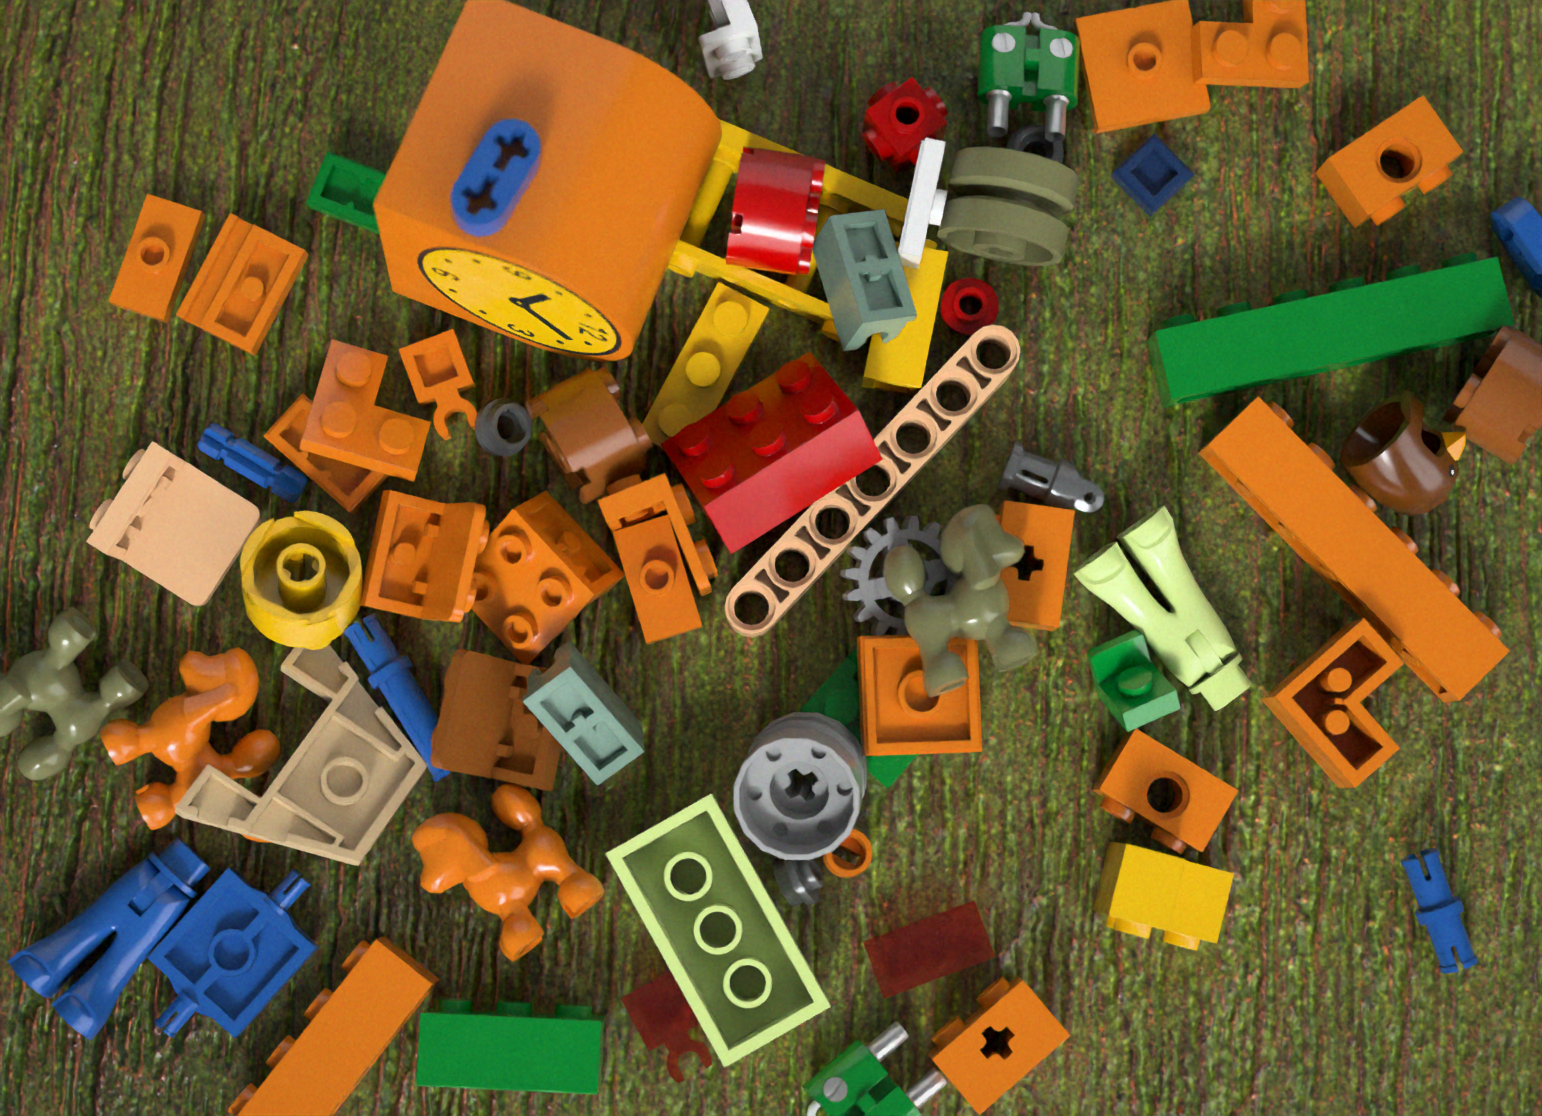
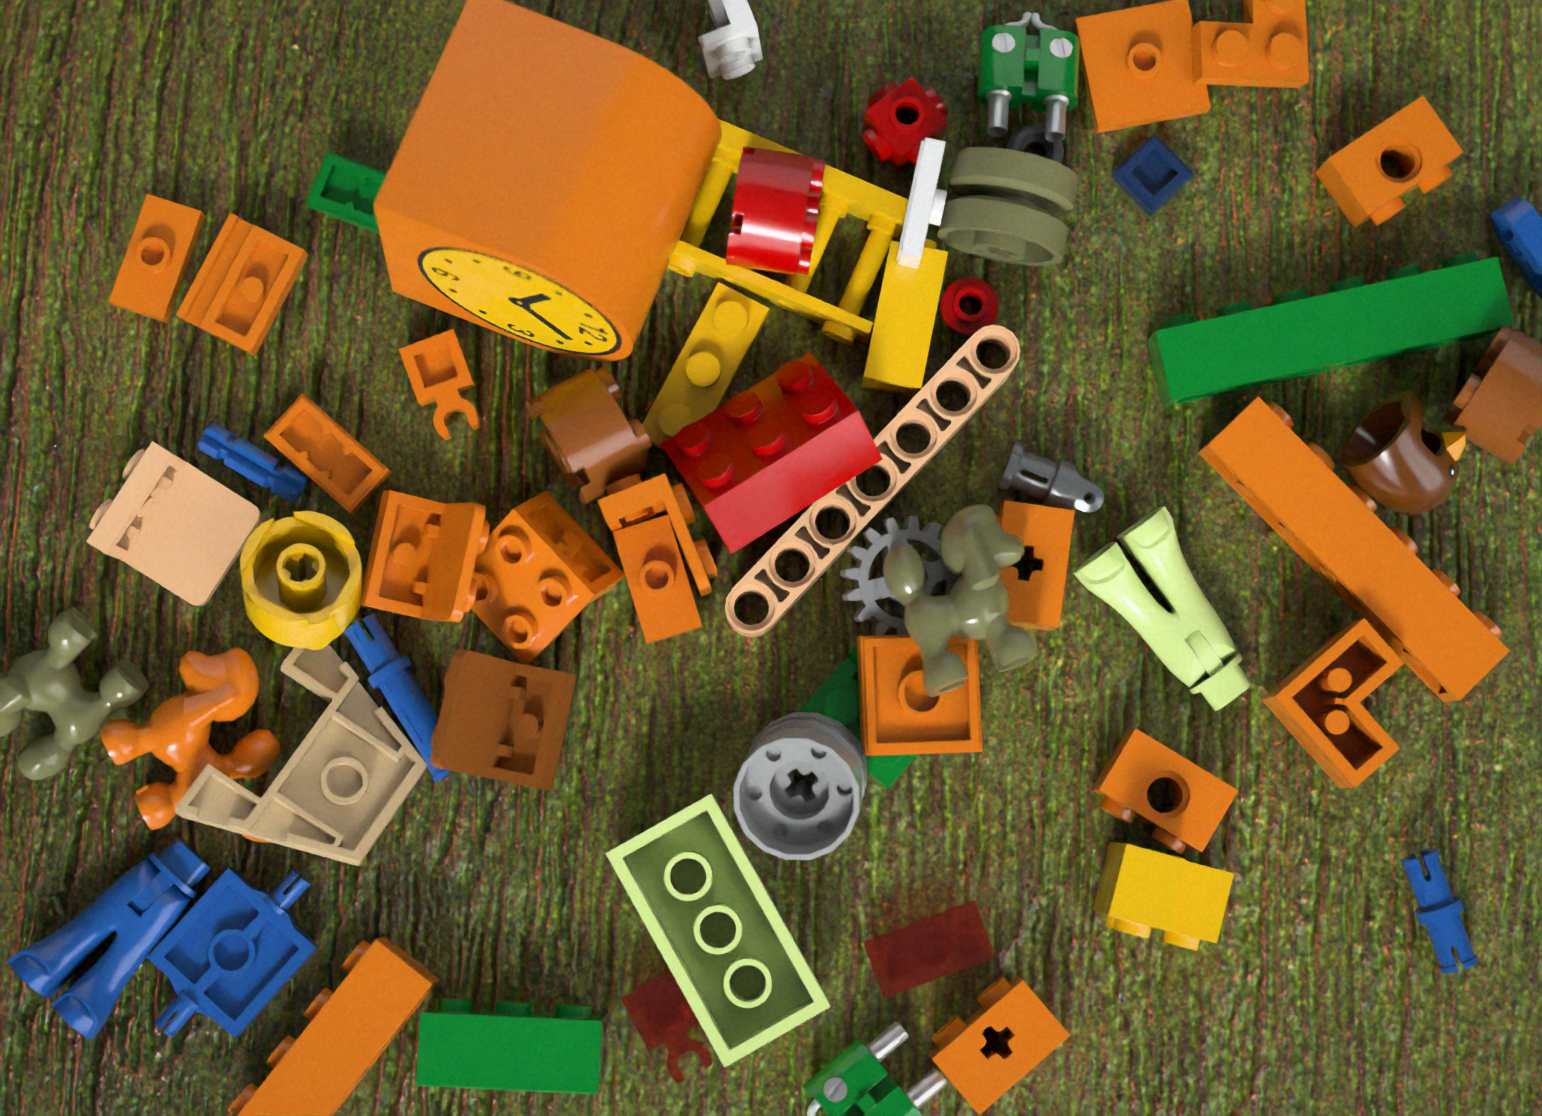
orange plate [299,339,431,482] -> none
orange animal [411,782,605,962] -> none
blue beam [450,119,541,237] -> none
dark grey plate [475,398,532,456] -> none
sand green hinge [523,641,645,786] -> none
dark grey plate [773,859,824,907] -> none
sand green hinge [812,209,917,351] -> none
orange hinge [823,829,872,878] -> none
green bracket [1087,630,1181,732] -> none

